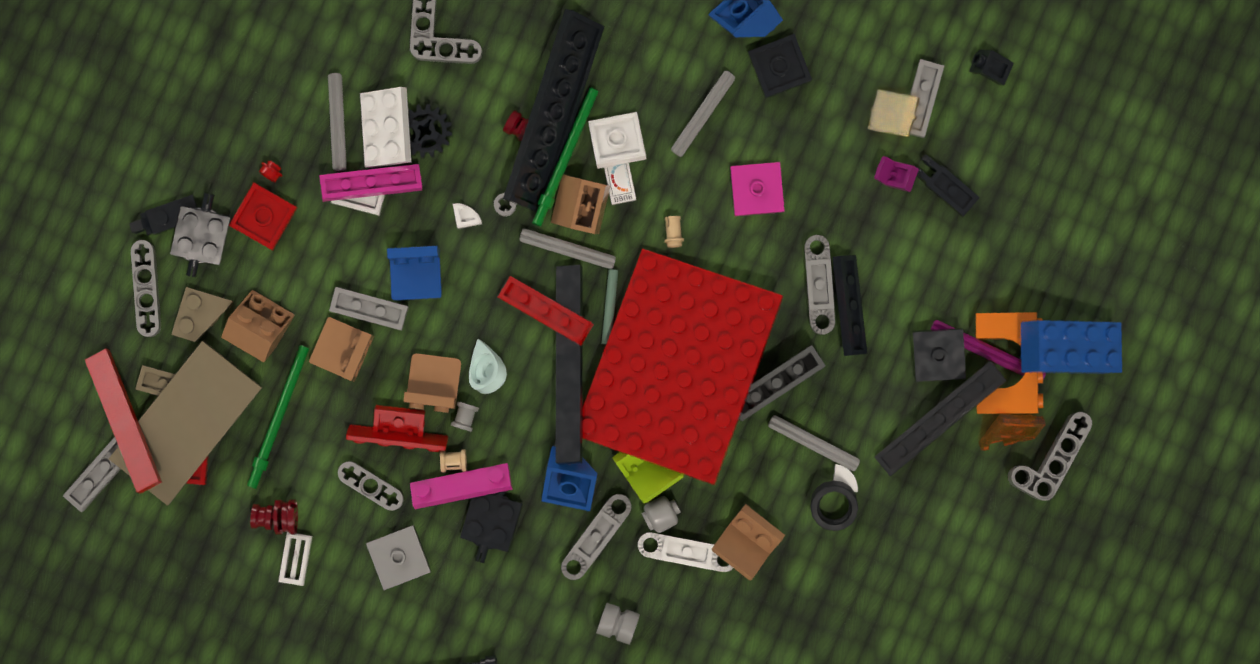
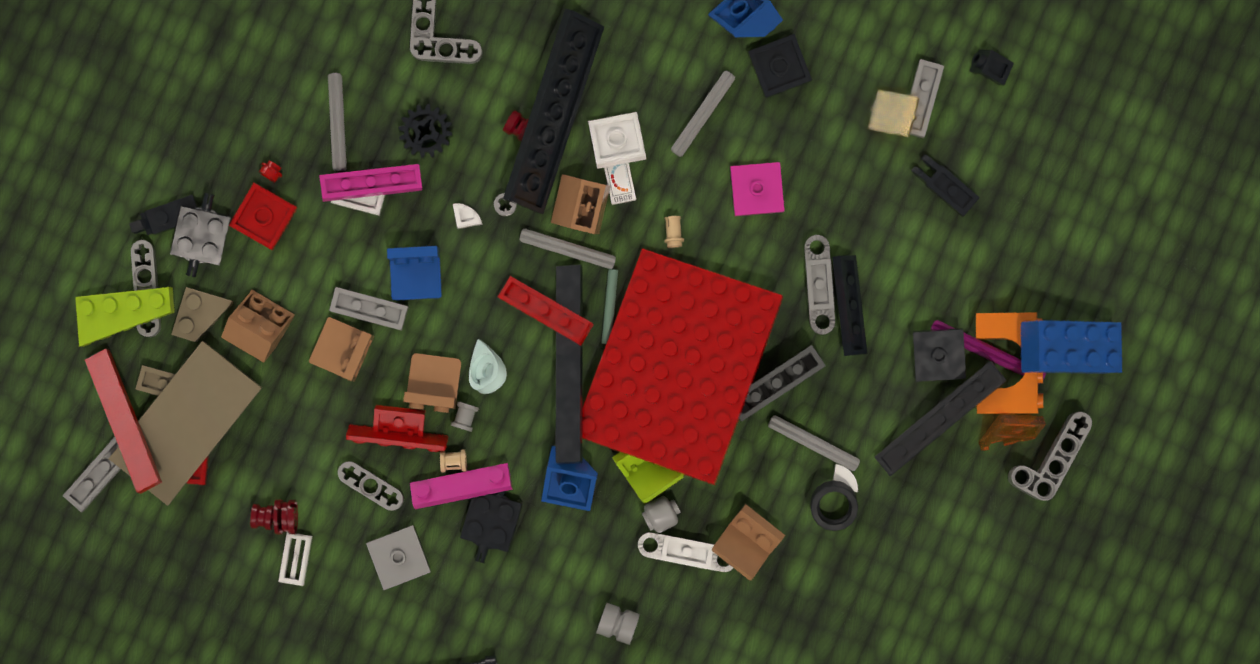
green bar [247,345,309,489] -> none
white plate [360,87,411,168] -> none
green bar [532,88,598,227] -> none
light grey plate [561,494,631,580] -> none
magenta bracket [874,156,919,192] -> none
none -> lime wing [75,287,175,347]

